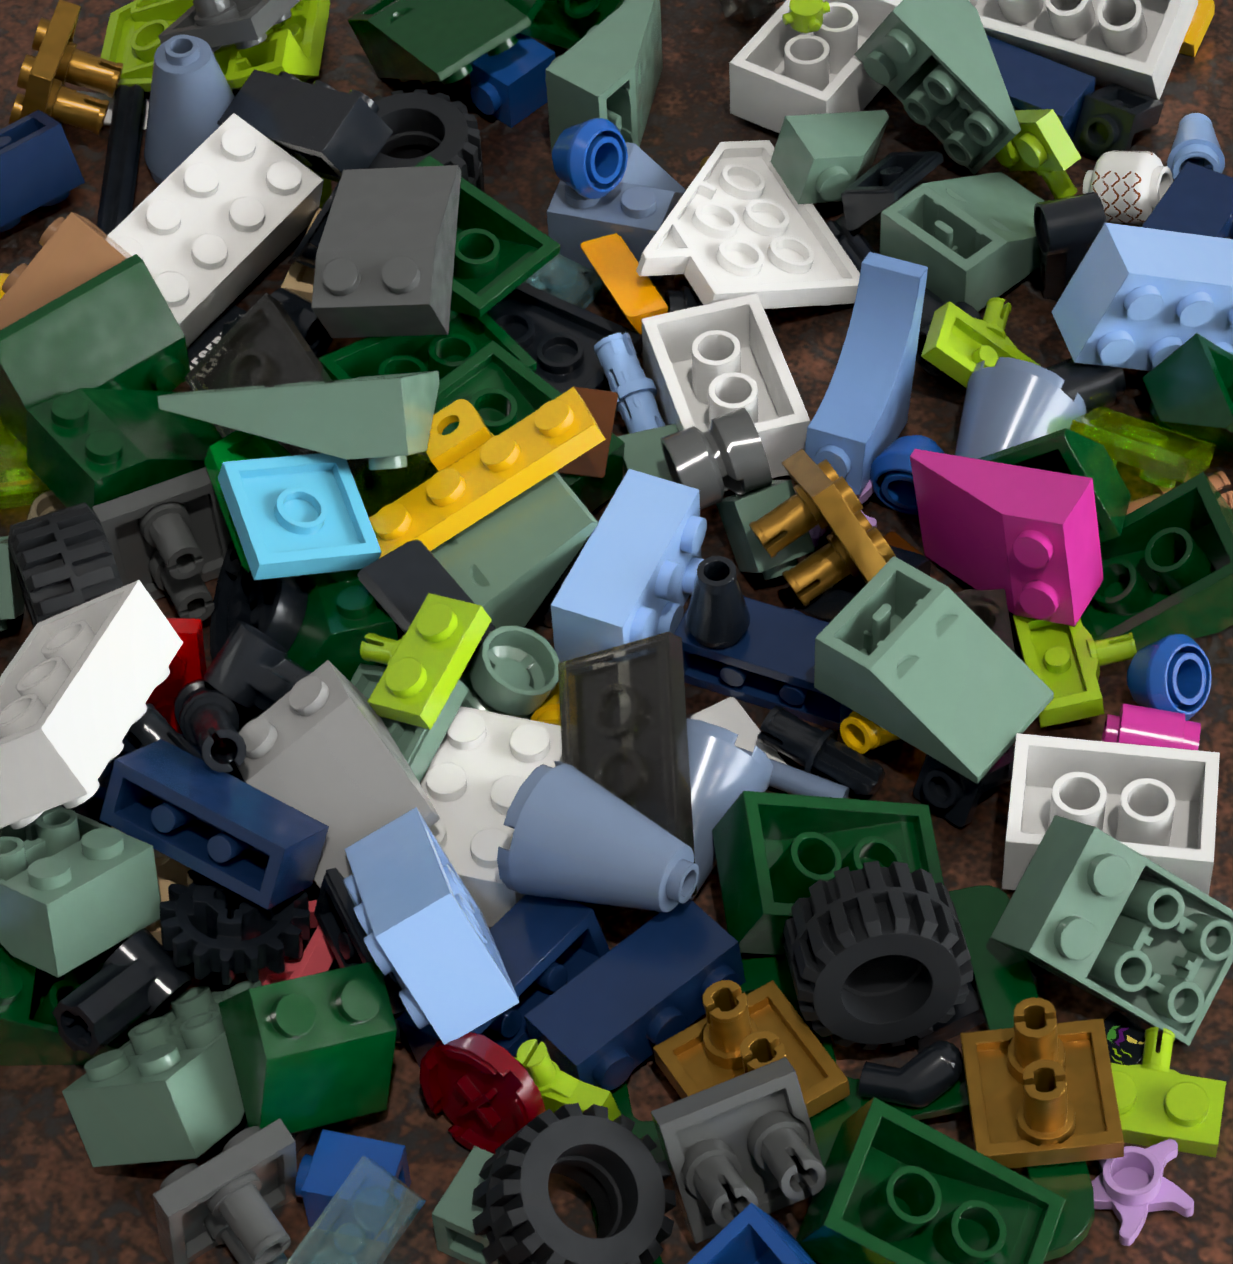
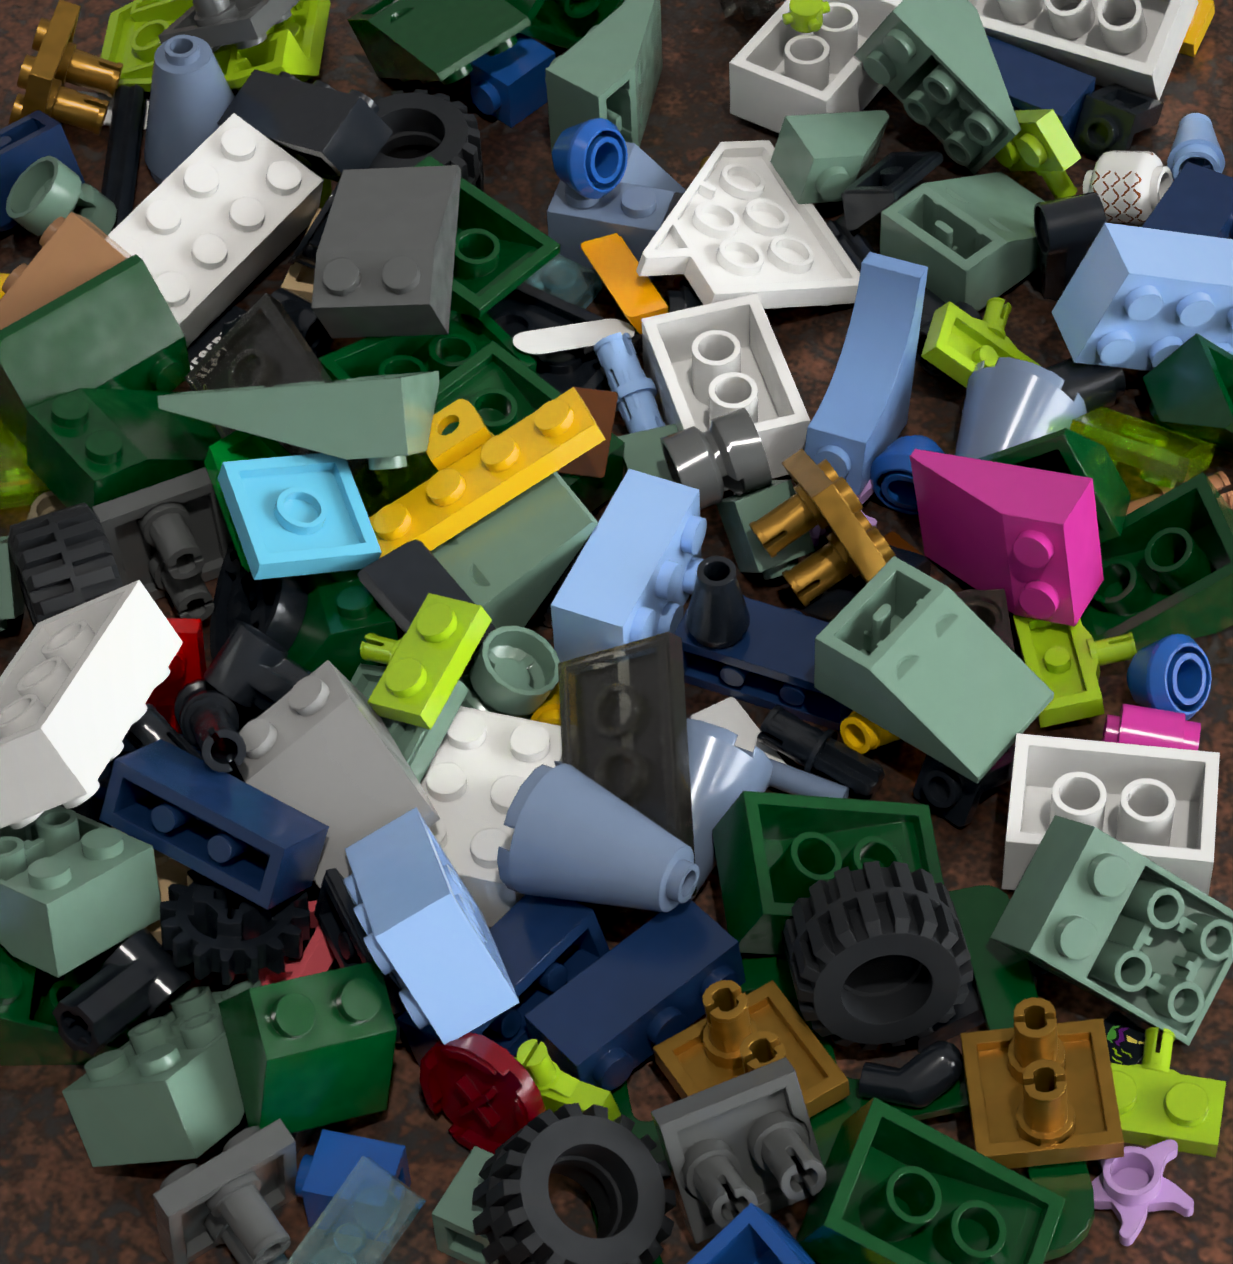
none -> sand green wheel [6,155,117,236]
none -> white sticker [513,319,635,354]

